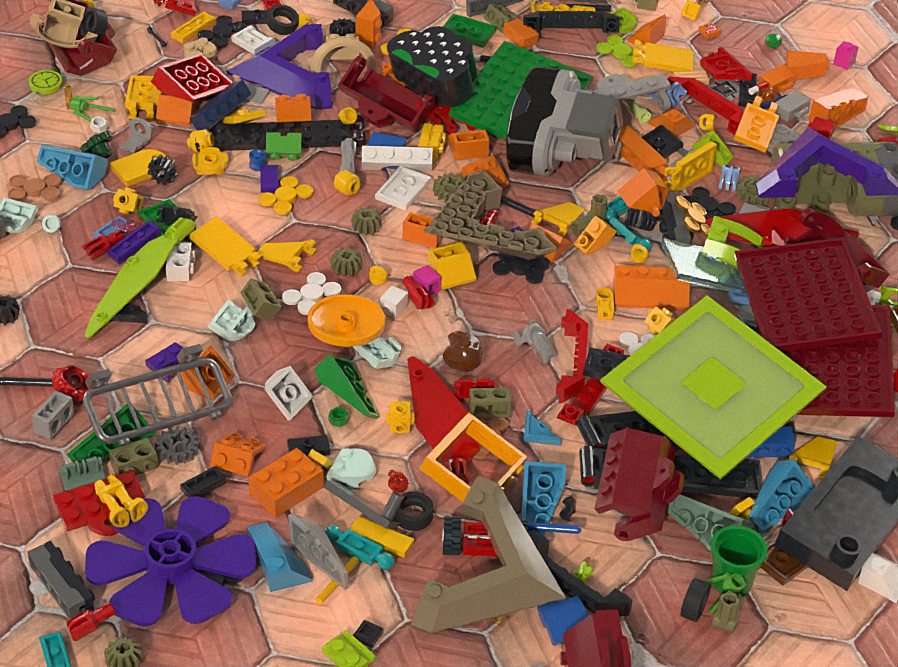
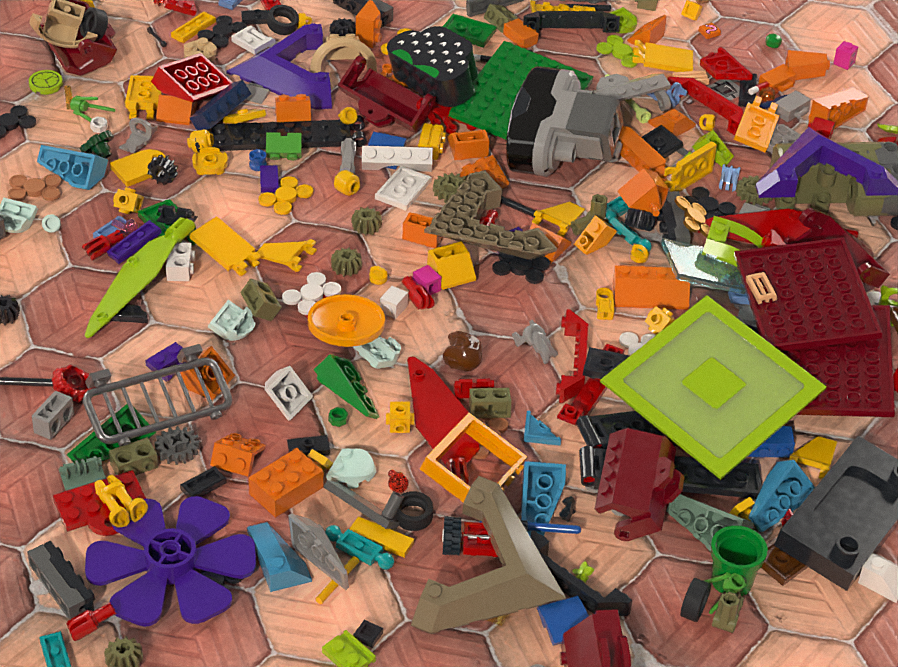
none -> light nougat tile [746,272,777,304]

